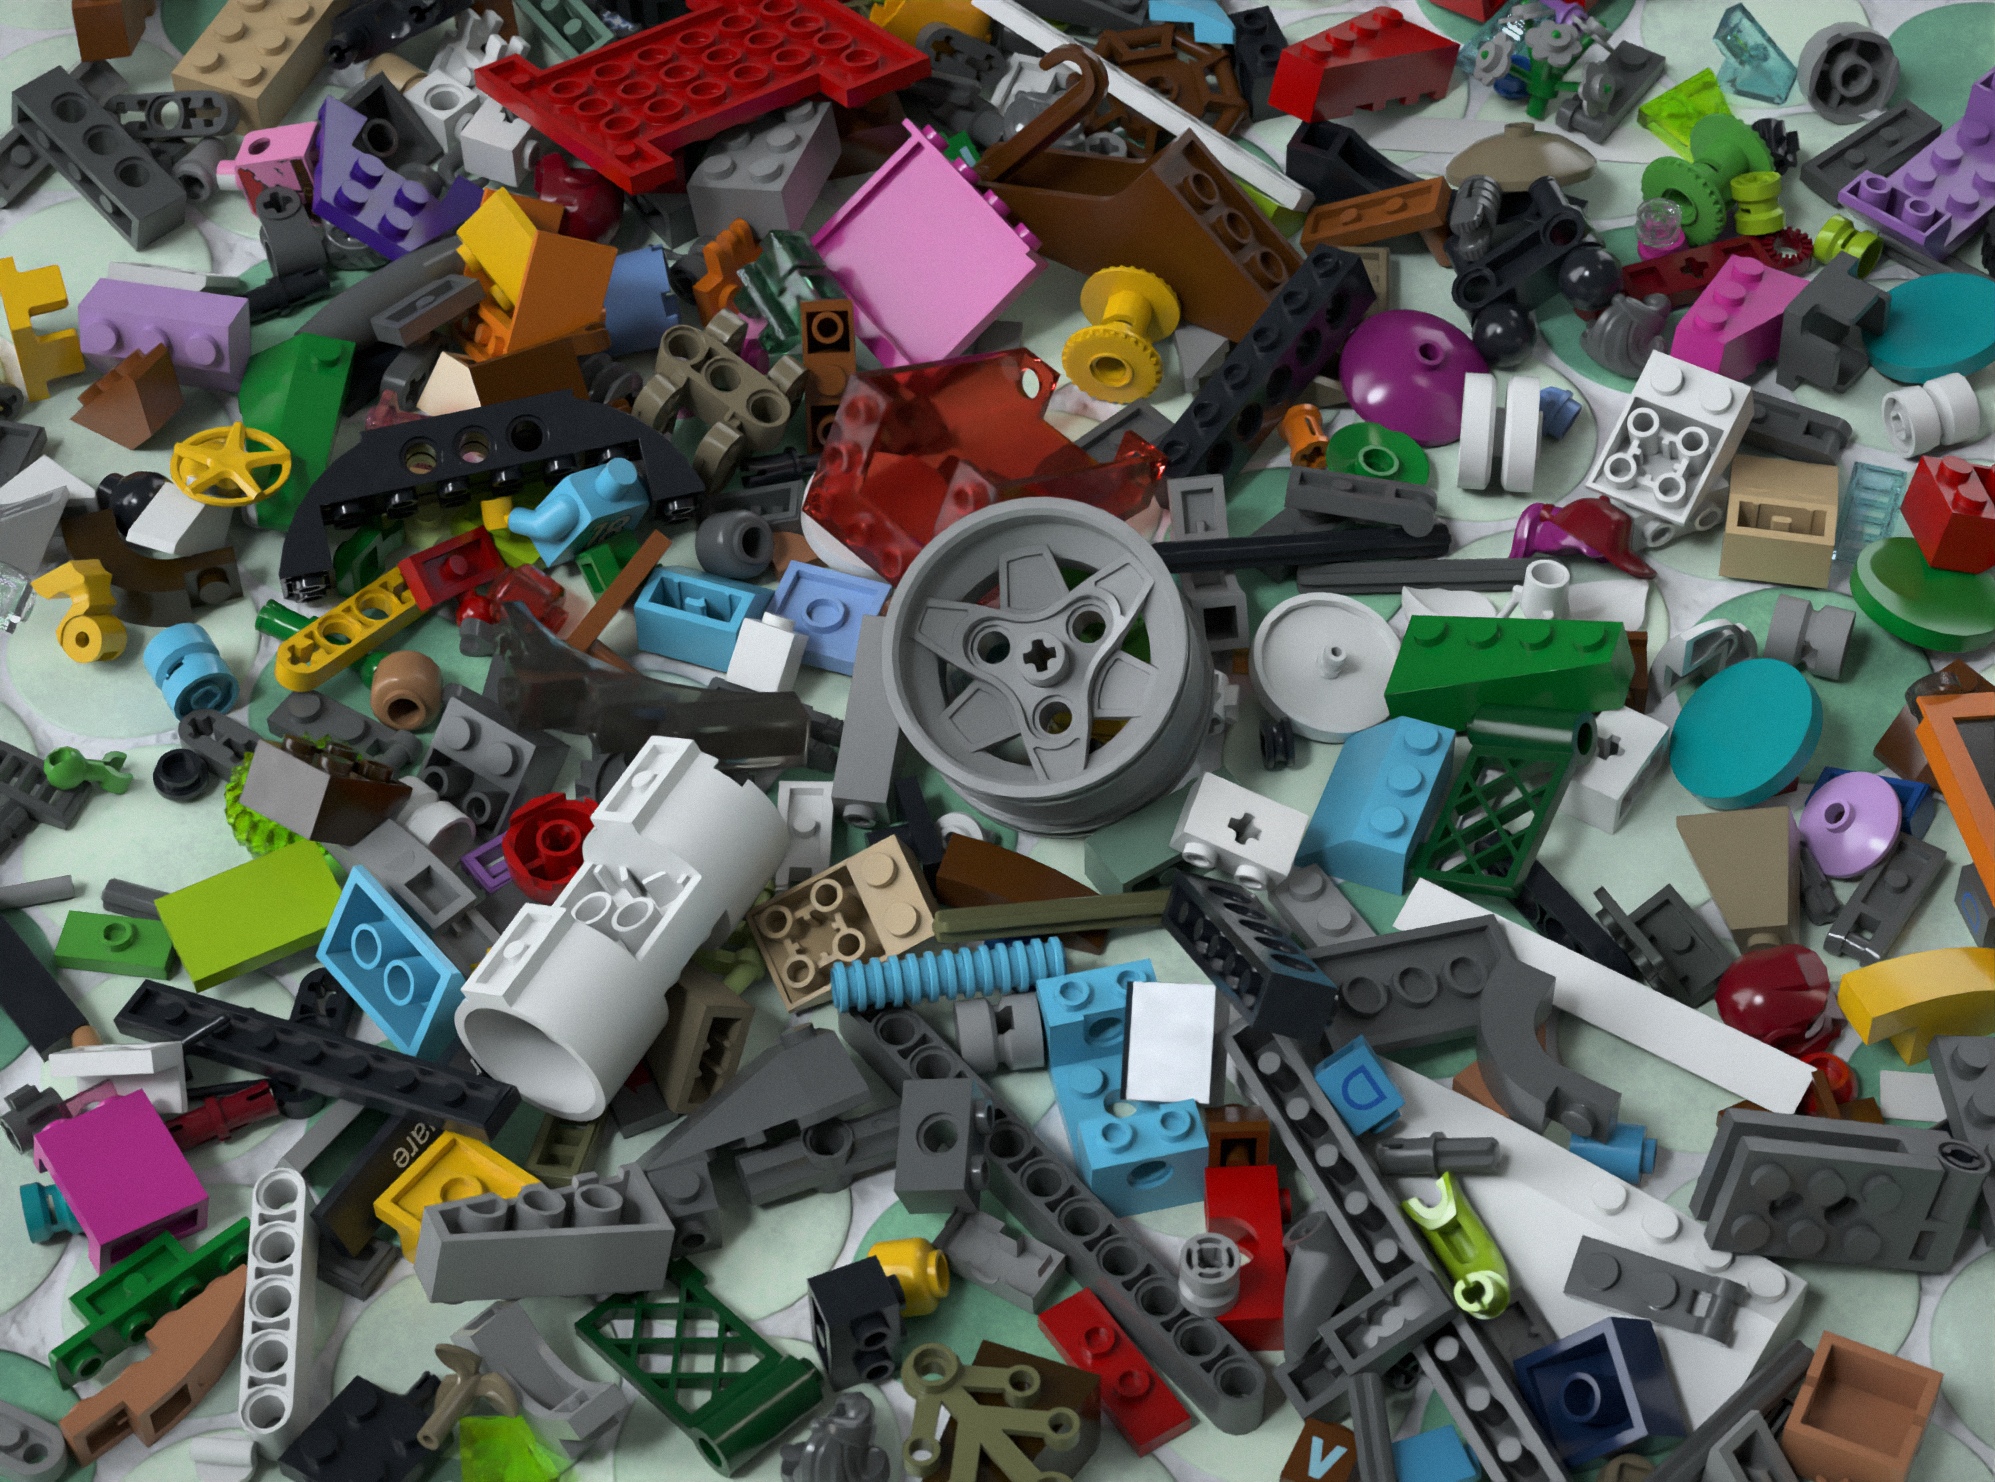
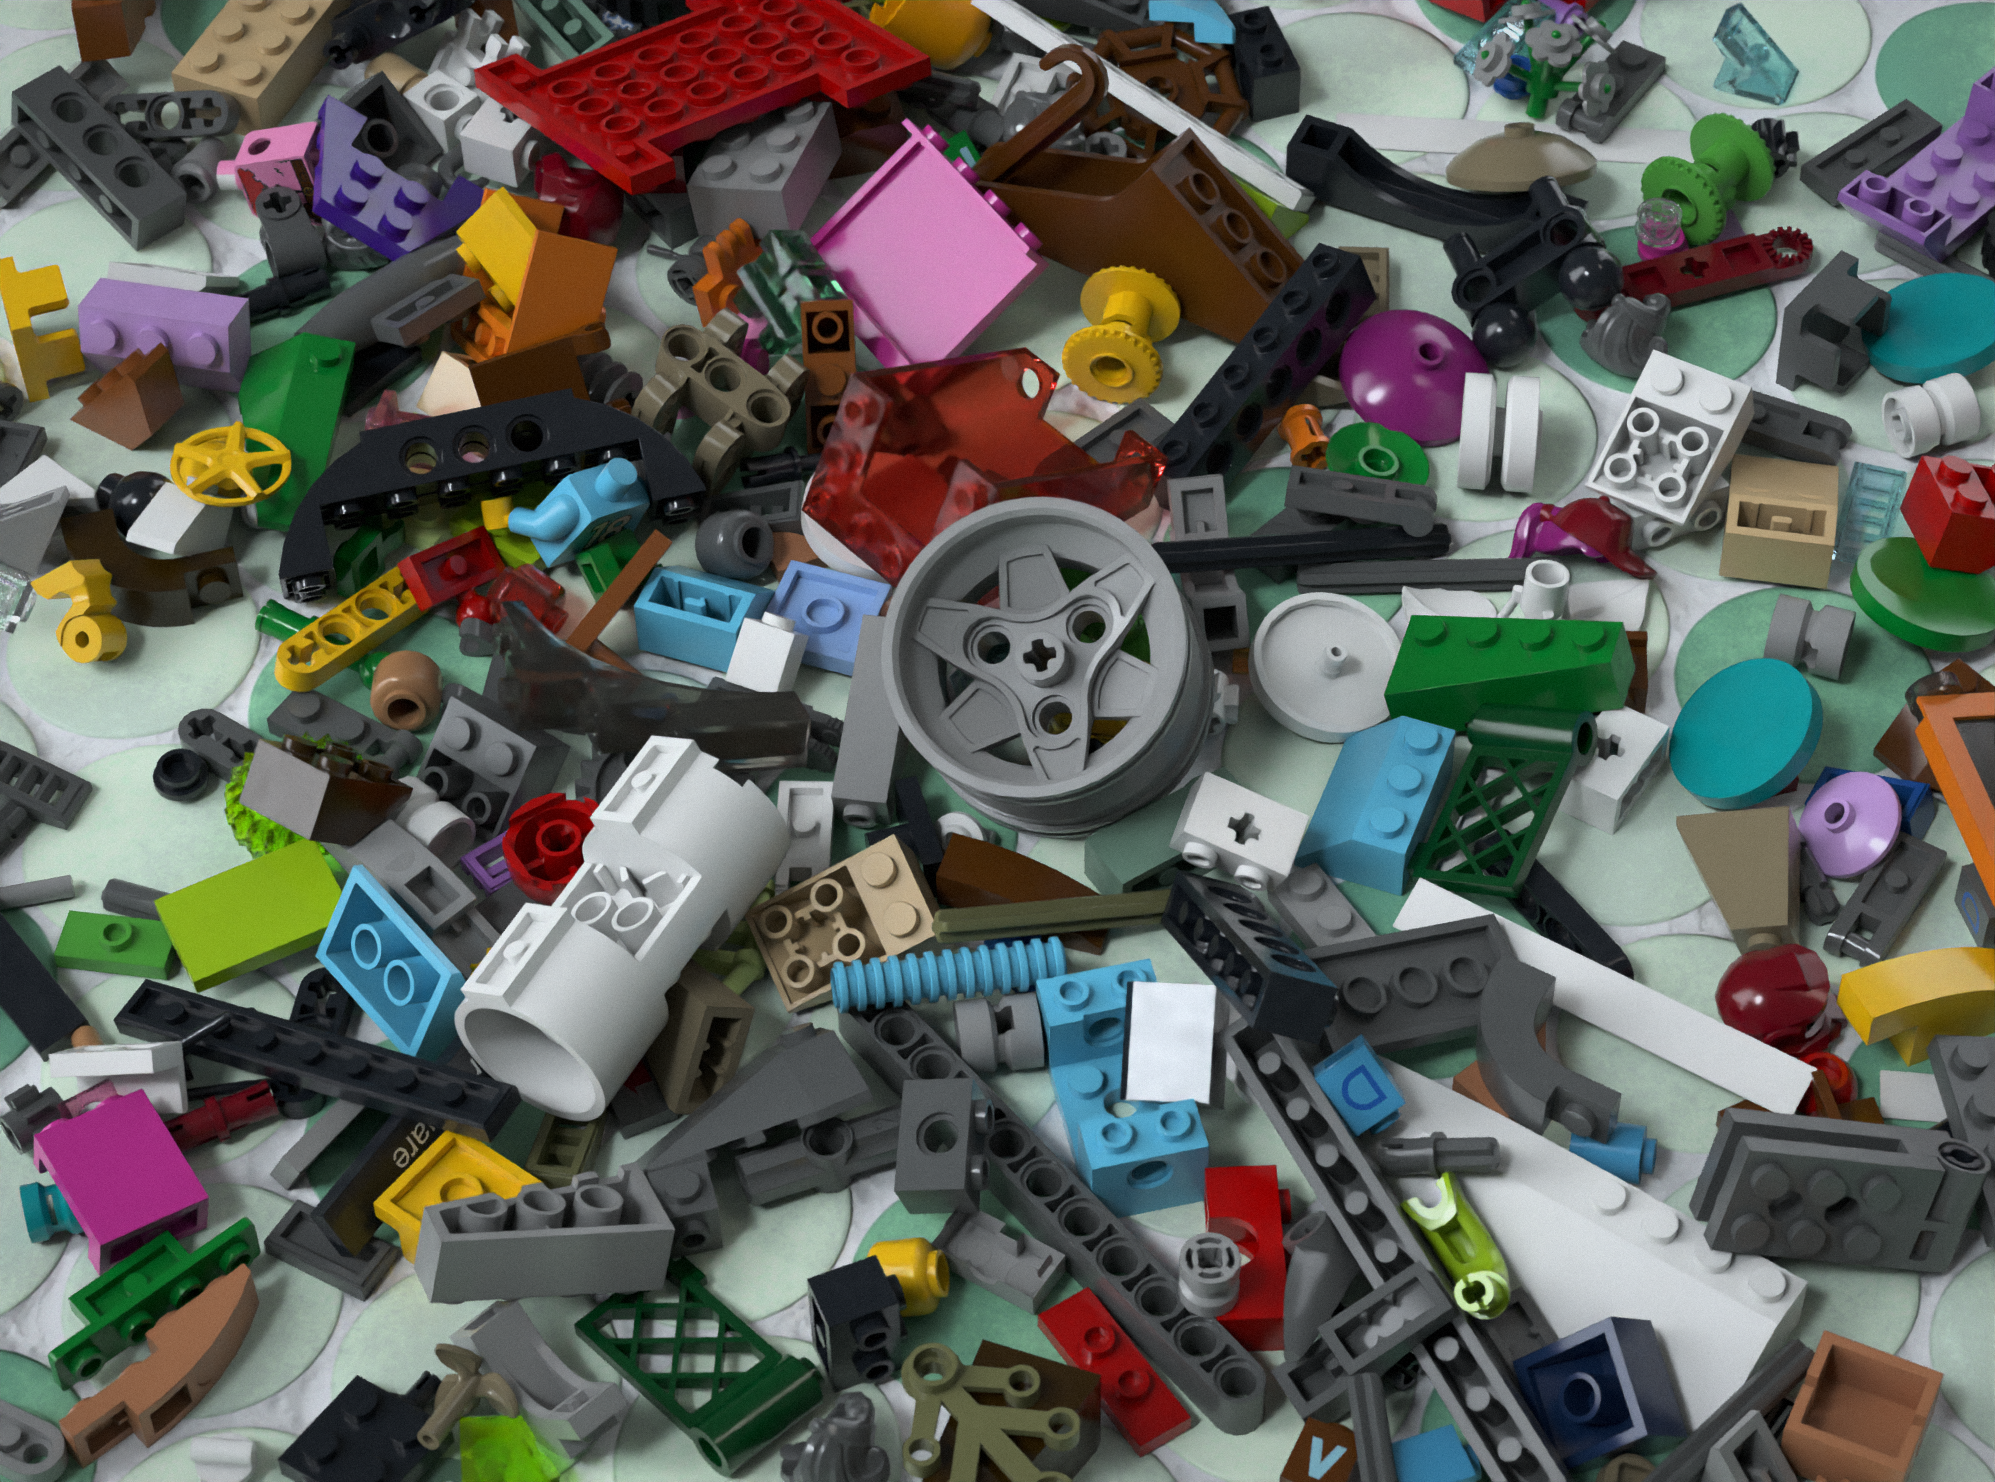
bright green arm [44,746,133,794] -> none
medium azure wheel [143,622,240,721] -> none
white beam [238,1168,319,1461] -> none
dark grey beam [379,330,453,413] -> none
medium blue cylinder [601,244,683,357] -> none
dark grey beam [915,22,1005,90] -> none
light grey piece [973,320,1023,364] -> none
light grey slope [1171,318,1229,393] -> none
reddish brown slope [1204,1104,1270,1167] -> none
black bush [1259,717,1295,769] -> none
red wedge [1267,6,1461,123] -> none
dark orange piece [1299,176,1454,267] -> none
dark grey hinge [1450,175,1503,262] -> none
medium blue plate [1539,386,1583,440] -> none
dark grey plate [1563,1235,1746,1347] -> none
pearl dark grey bracket [1593,883,1735,1009] -> none
clear neon green wing [1637,68,1732,164] -> none
white brick [1648,618,1757,699] -> none
dark pink wedge [1670,254,1811,382] -> none
lime wheel [1730,171,1786,235] -> none
light grey cylinder [1796,22,1900,124] -> none
lime wheel [1812,214,1884,280] -> none

